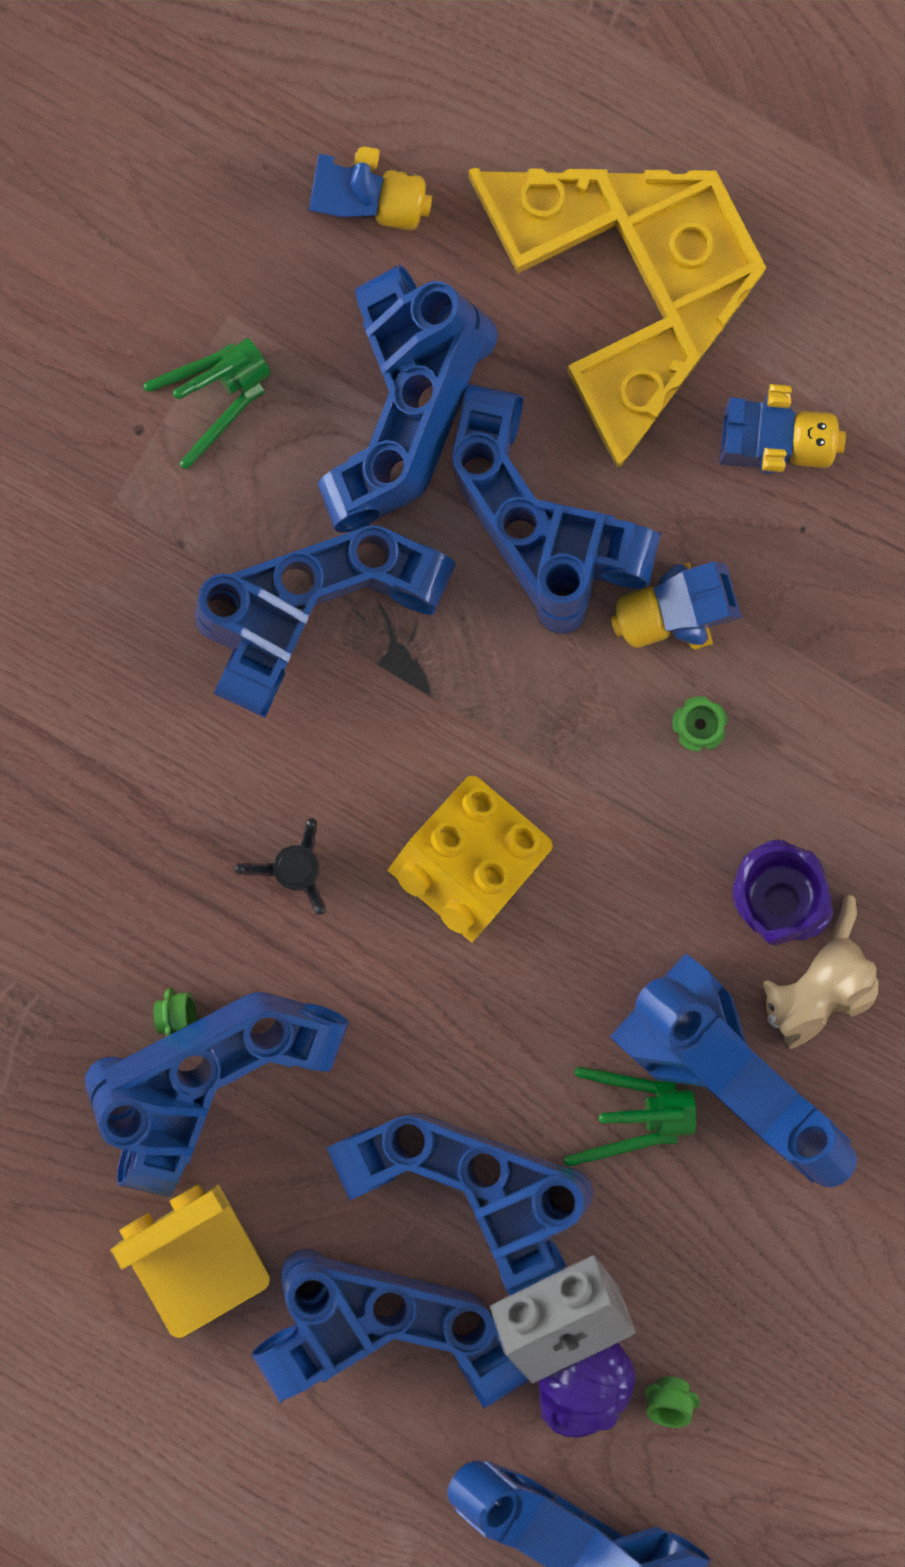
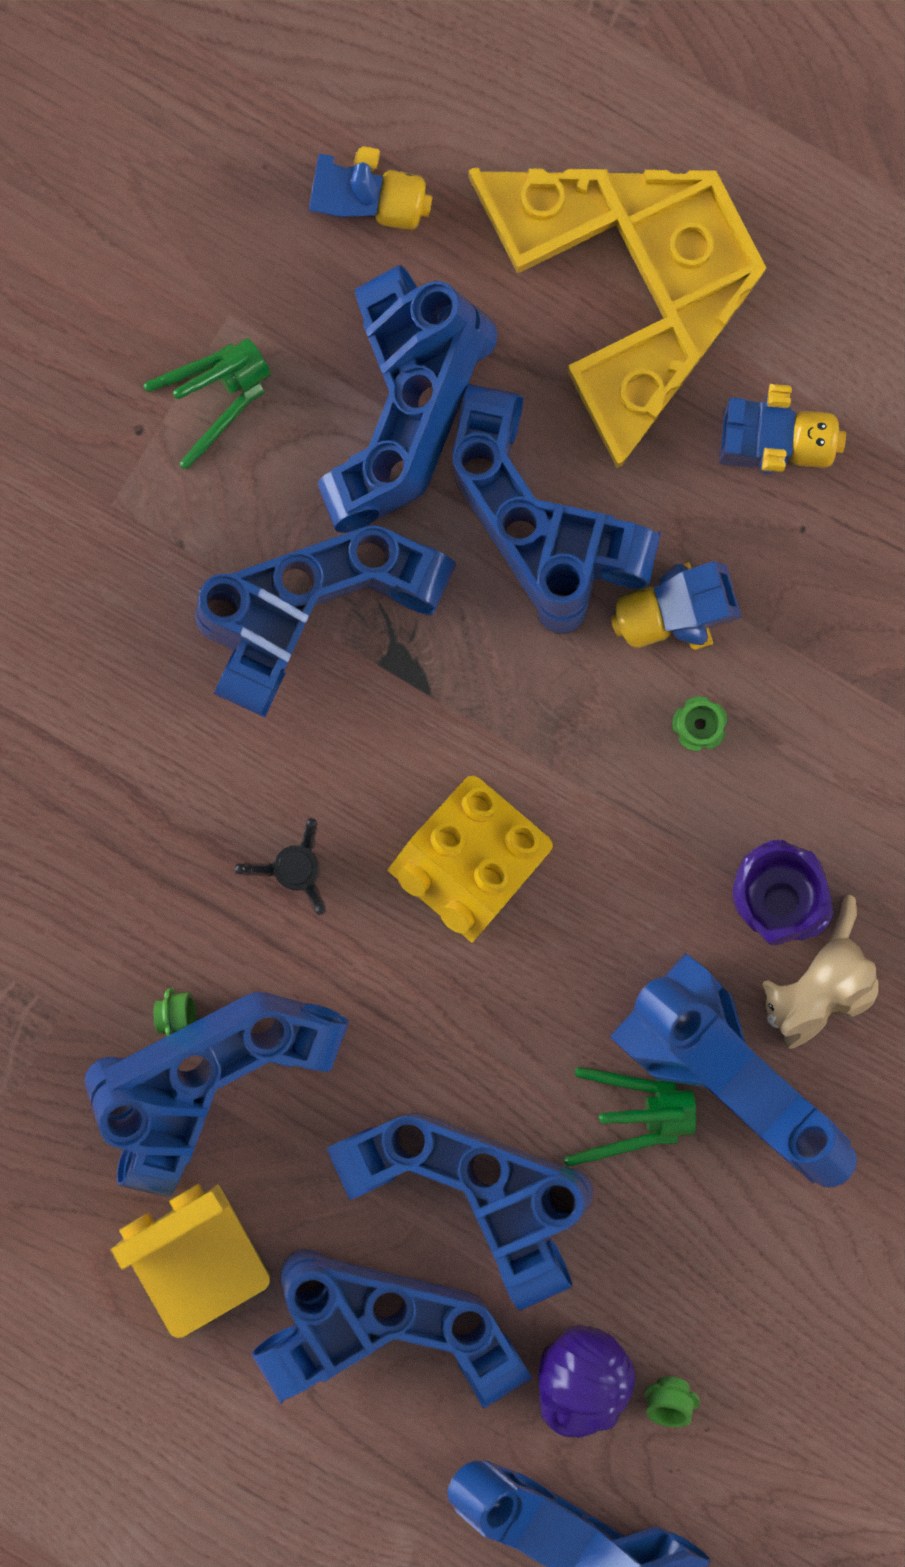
light grey brick [490,1255,636,1384] -> none

